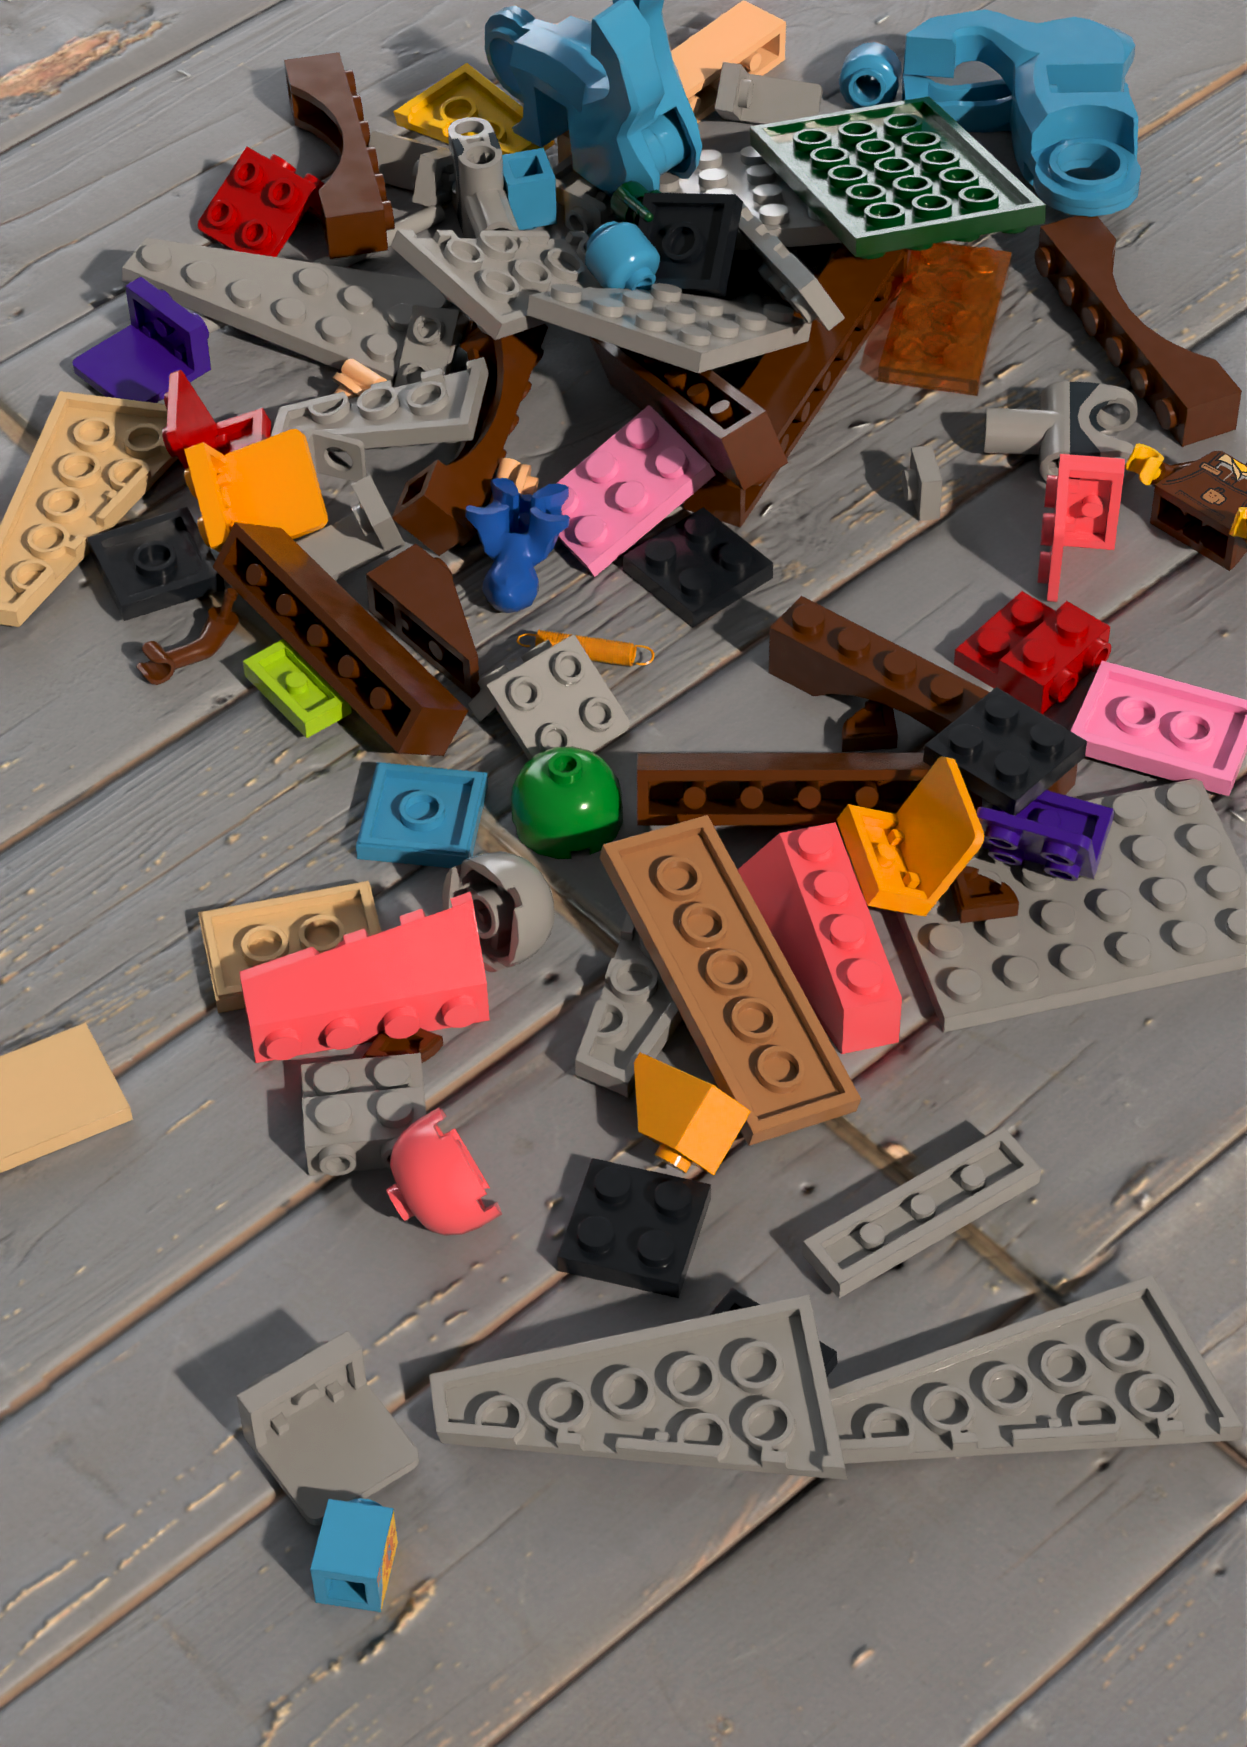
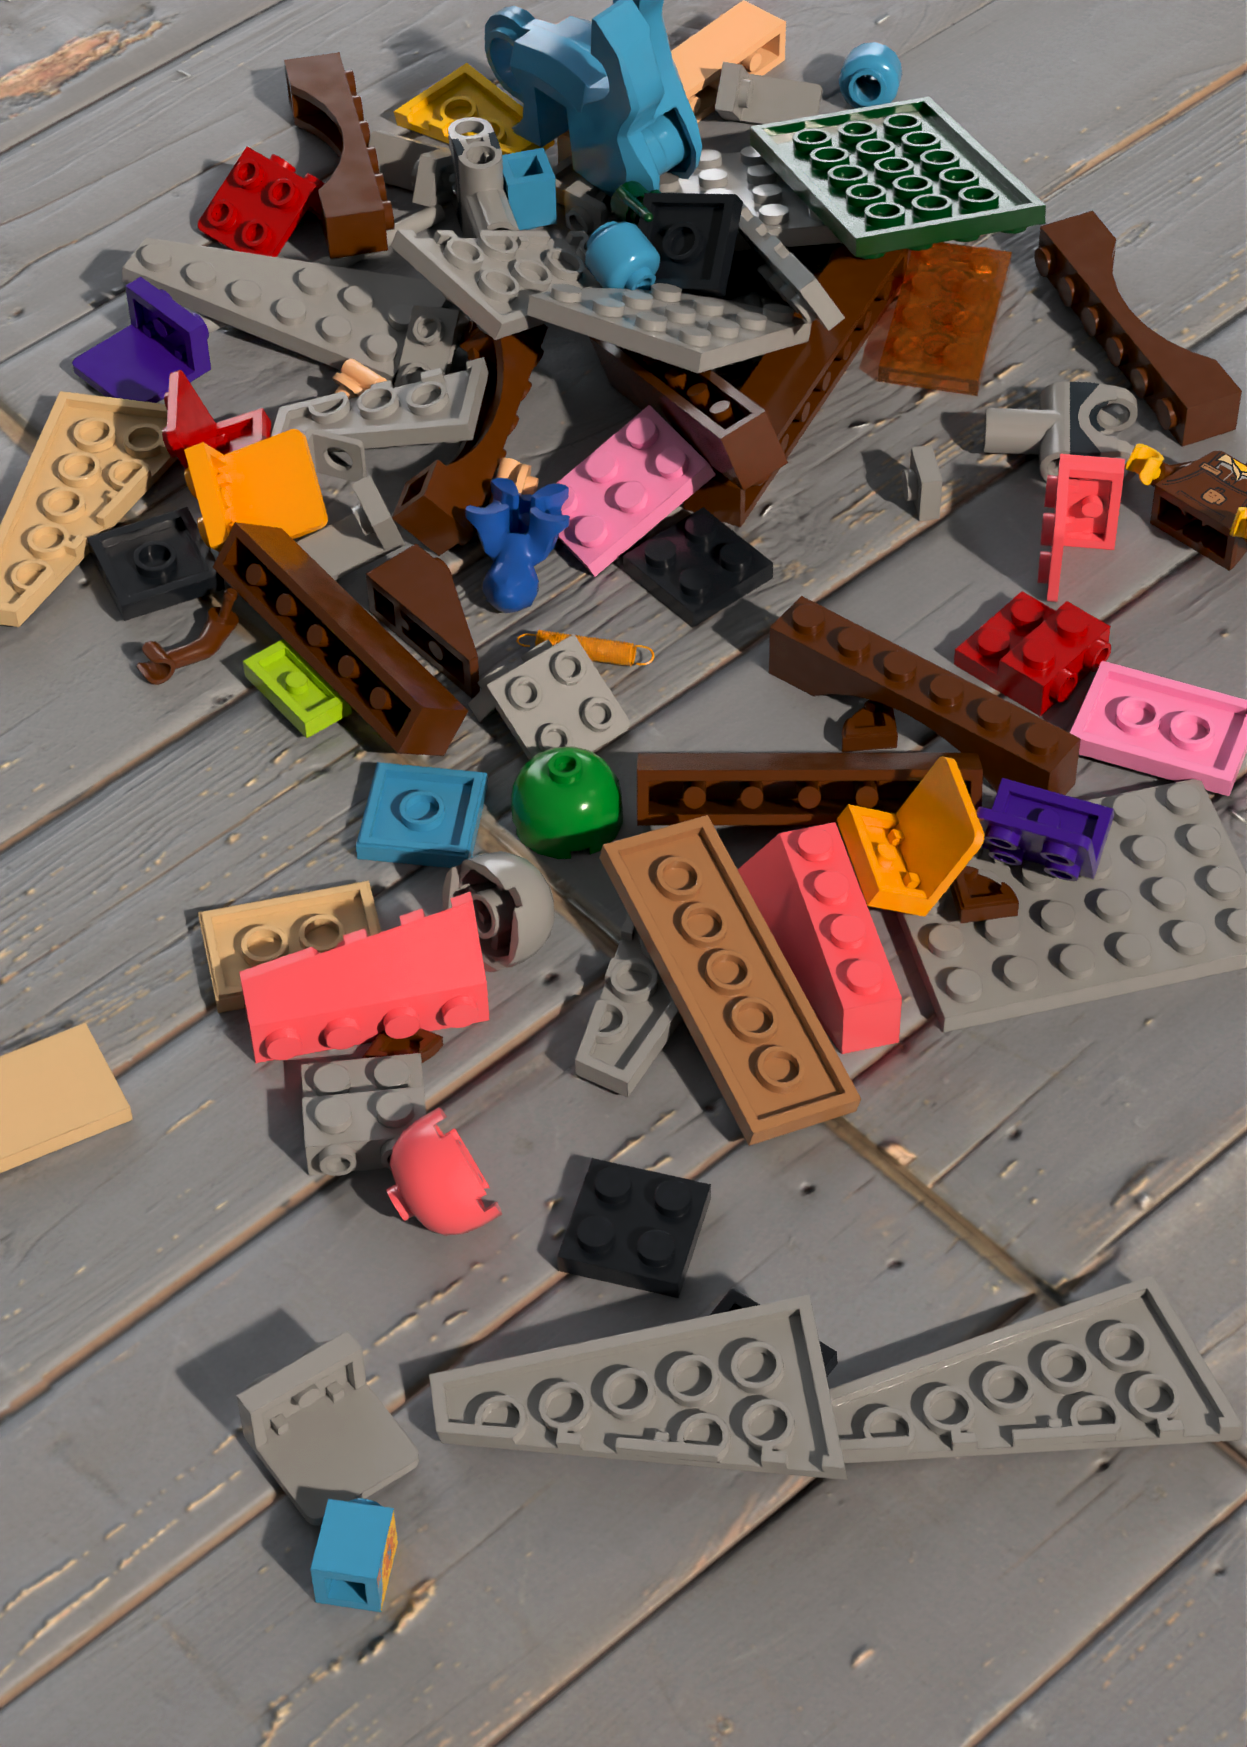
light orange slope [634,1052,751,1175] -> none
light grey plate [802,1127,1042,1299] -> none
dark azure animal [902,9,1141,217] -> none
black plate [923,687,1087,816] -> none

